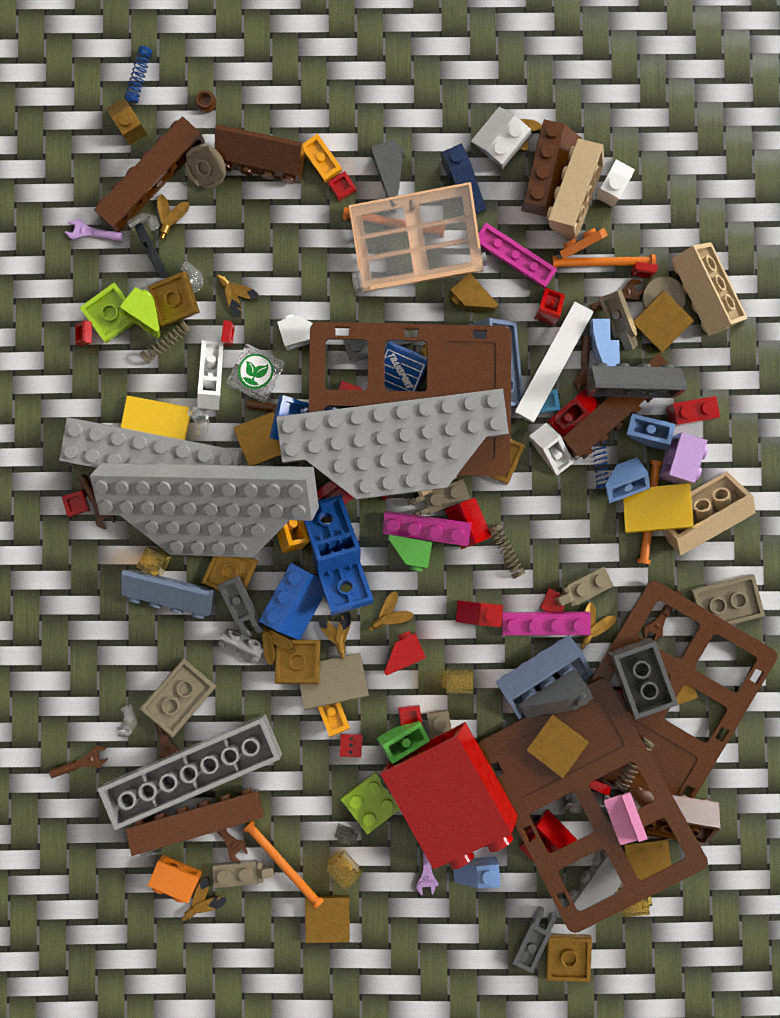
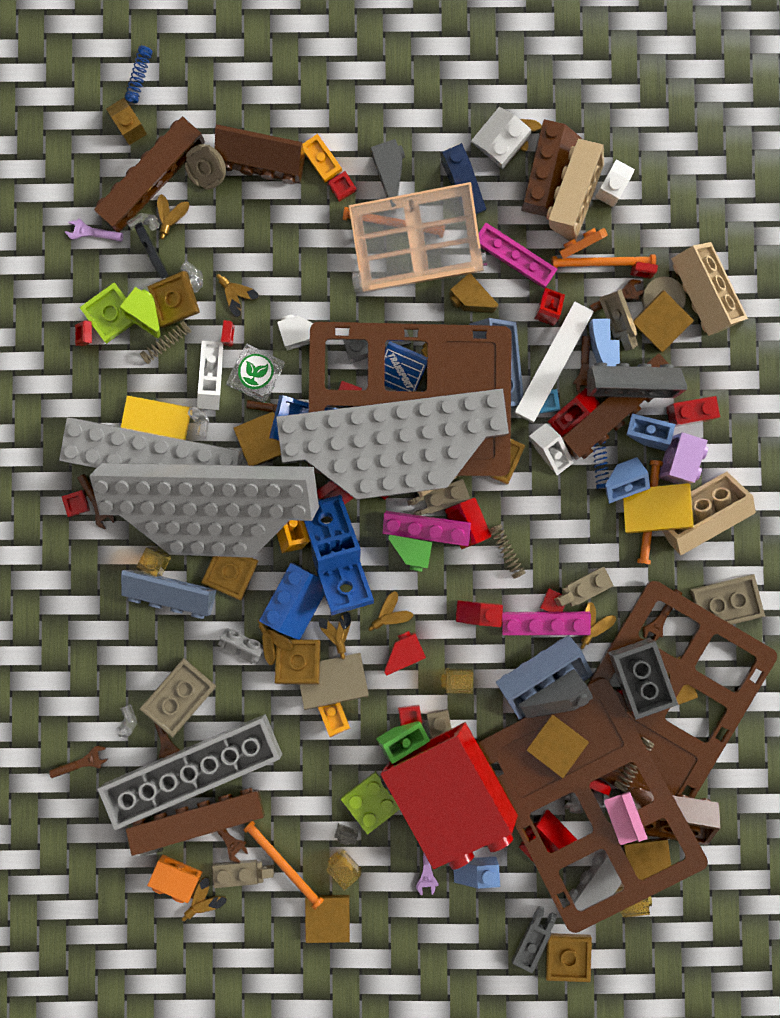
reddish brown plate [195,90,217,113] -> none
dark grey hinge [217,575,264,638] -> none
red tile [340,733,363,758] -> none

